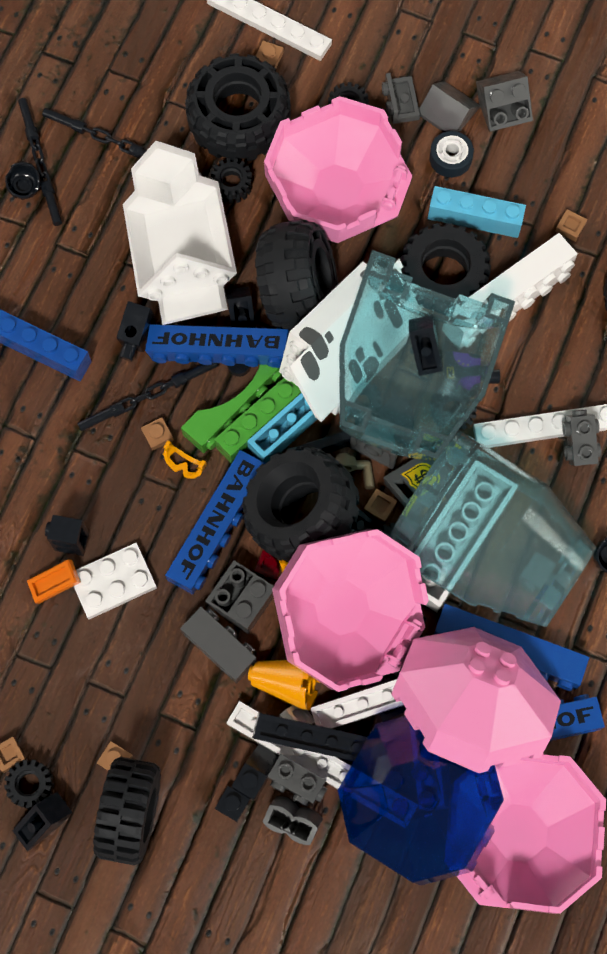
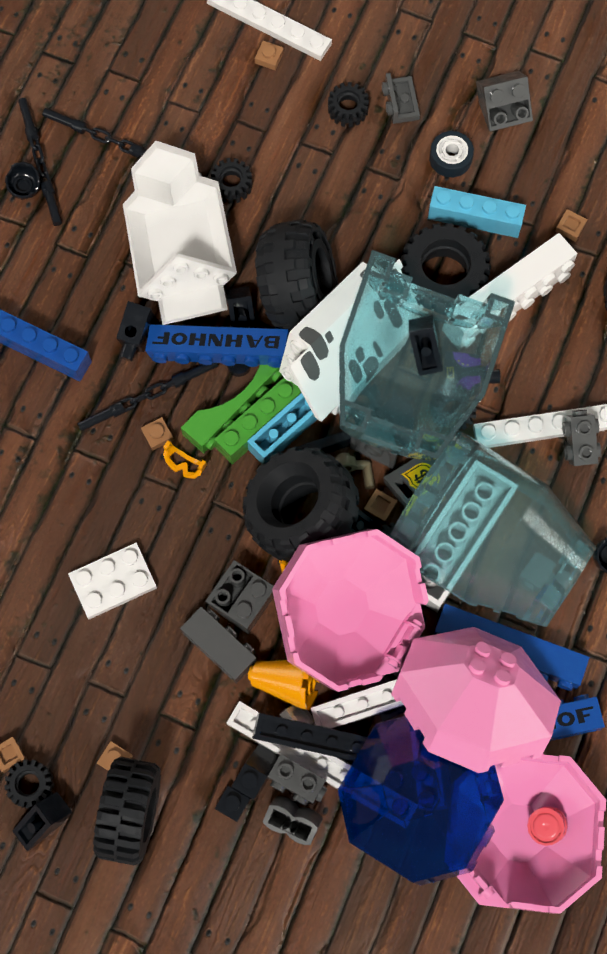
orange tile [27,559,81,604] -> none
black brick [45,515,89,556] -> none
blue brick [165,450,266,595] -> none
black tyre [185,53,291,162] -> none
dark red tile [254,550,279,582] -> none
bright pink windscreen [264,96,412,243] -> none
dark grey slope [419,81,480,132] -> none
none -> coral wheel [527,806,568,846]

